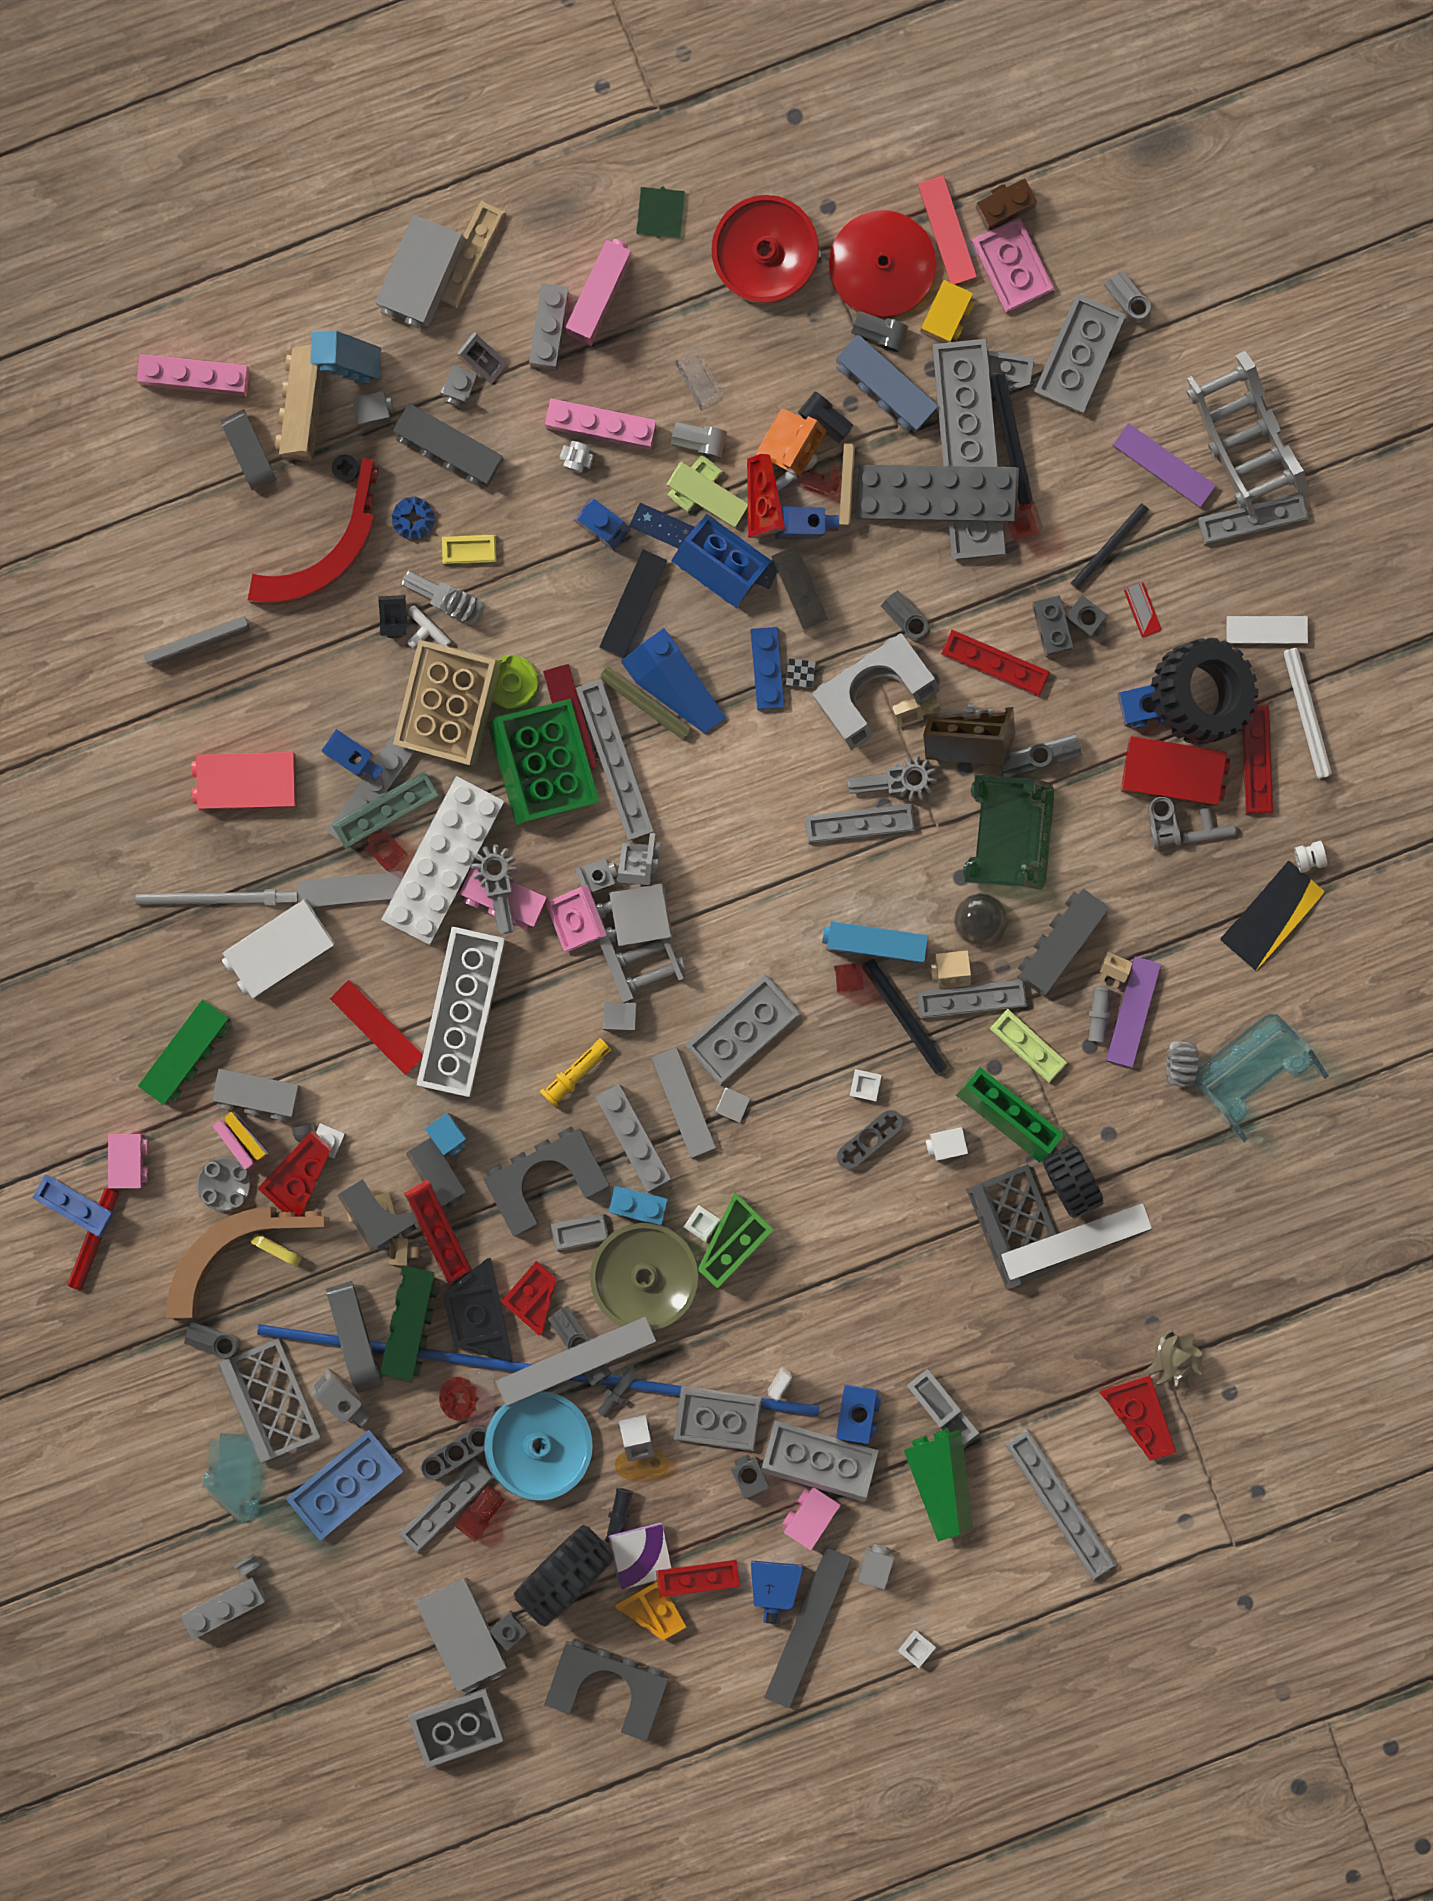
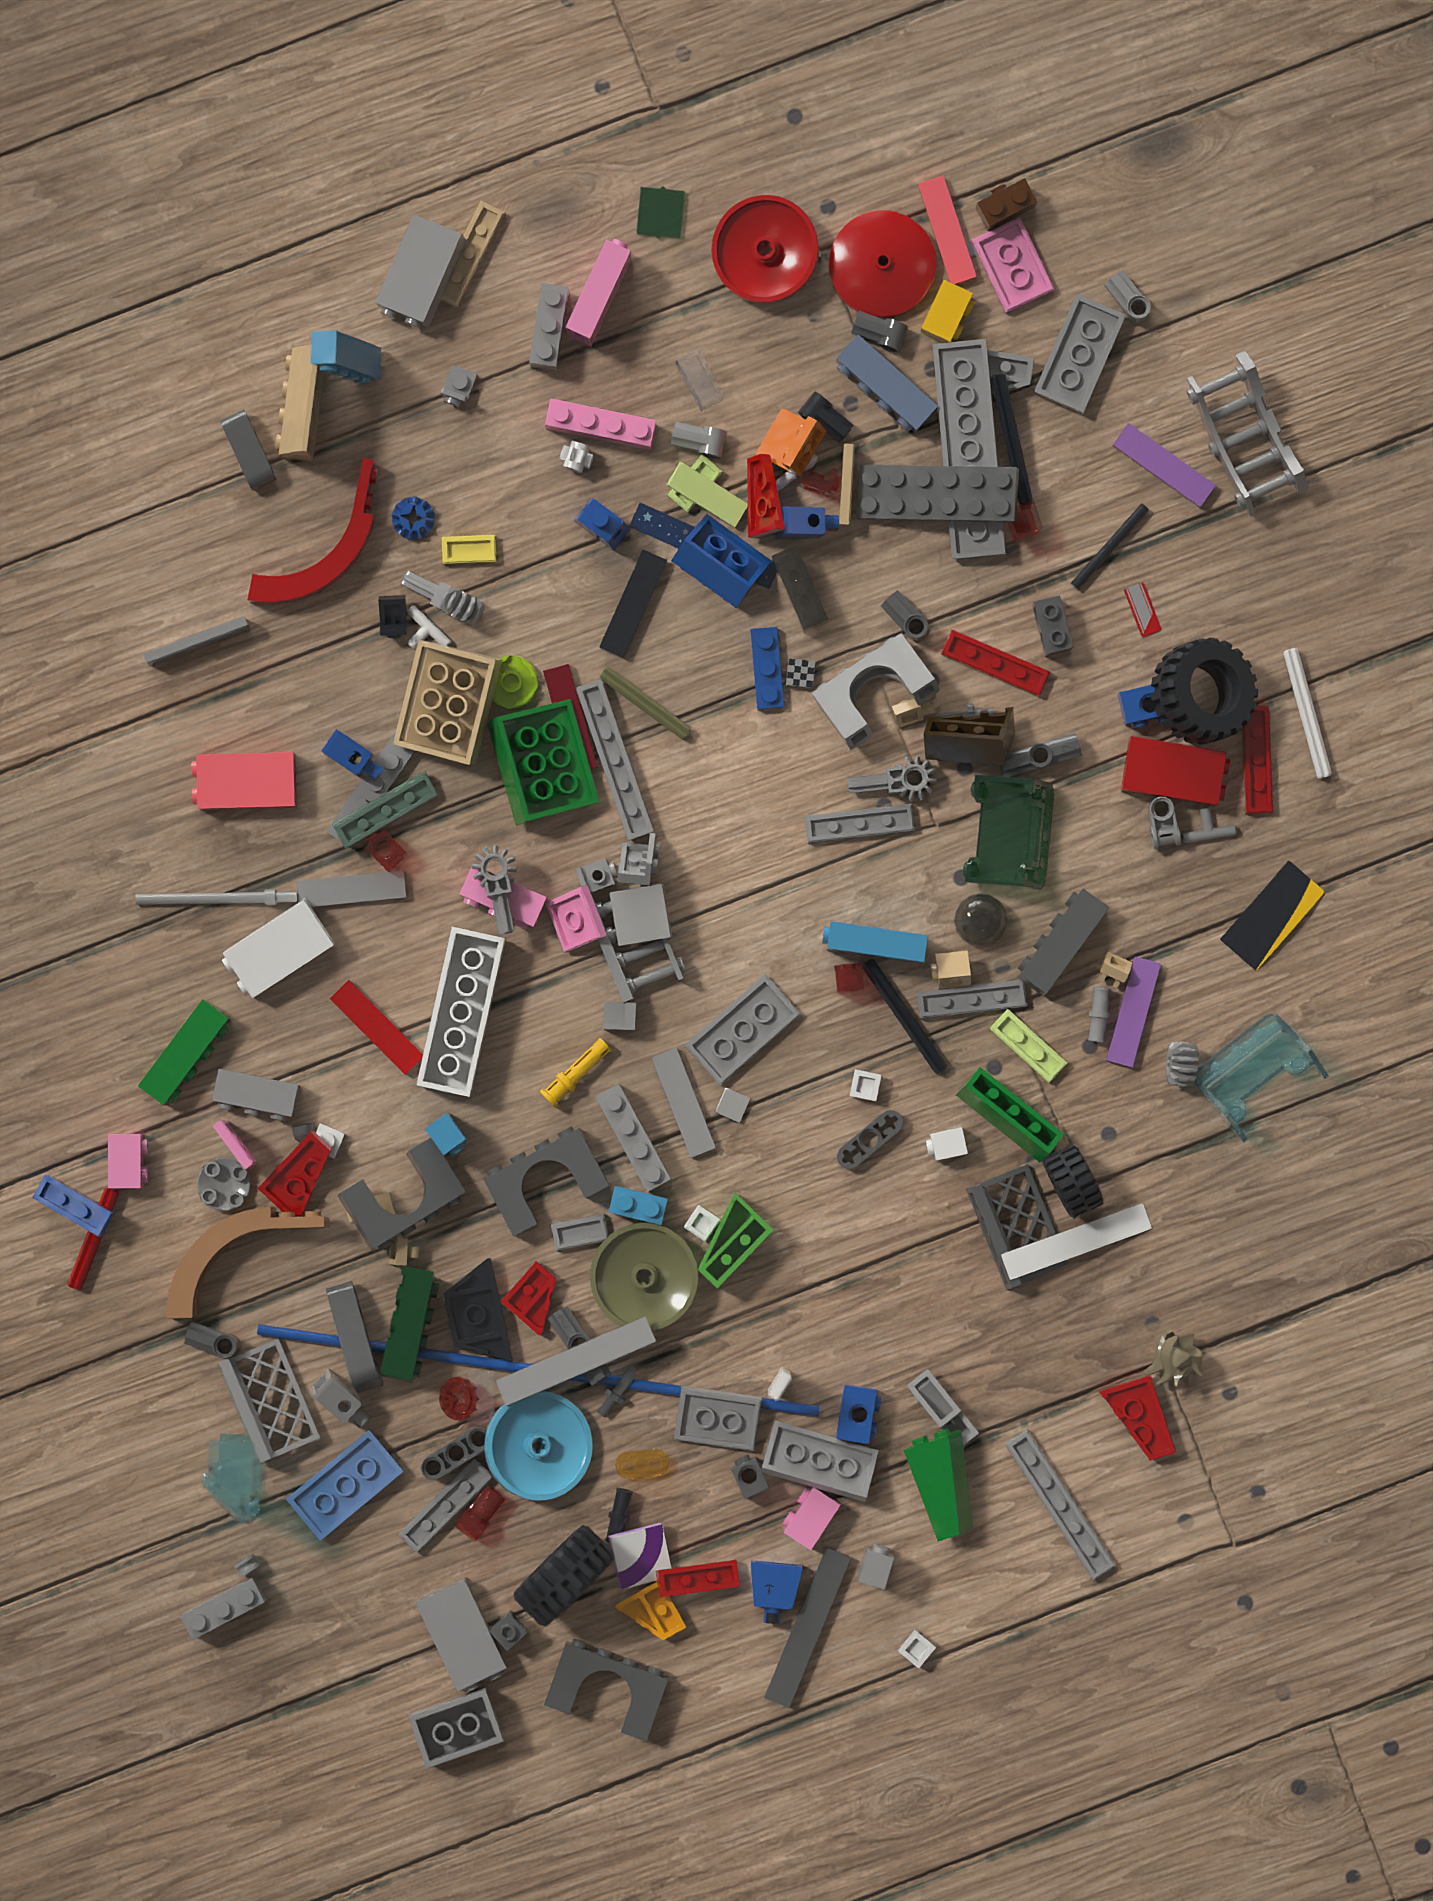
bright pink brick [137,354,250,397] -> none
yellow tile [224,1112,270,1160] -> none
light yellow tile [250,1233,302,1267] -> none
black bush [331,454,359,483] -> none
light grey brick [352,391,394,428] -> none
white brick [381,776,504,945] -> none
dark grey brick [393,403,503,487] -> none
red tile [404,1180,472,1284] -> none
light grey slope [457,332,508,384] -> none
brick [619,1415,655,1462] -> none
blue wedge [621,628,726,734] -> none
dark grey brick [1065,595,1107,638] -> none
light grey tile [1198,492,1309,545] -> none
white tile [1226,616,1308,644] -> none
white wheel [1294,841,1328,873] -> none

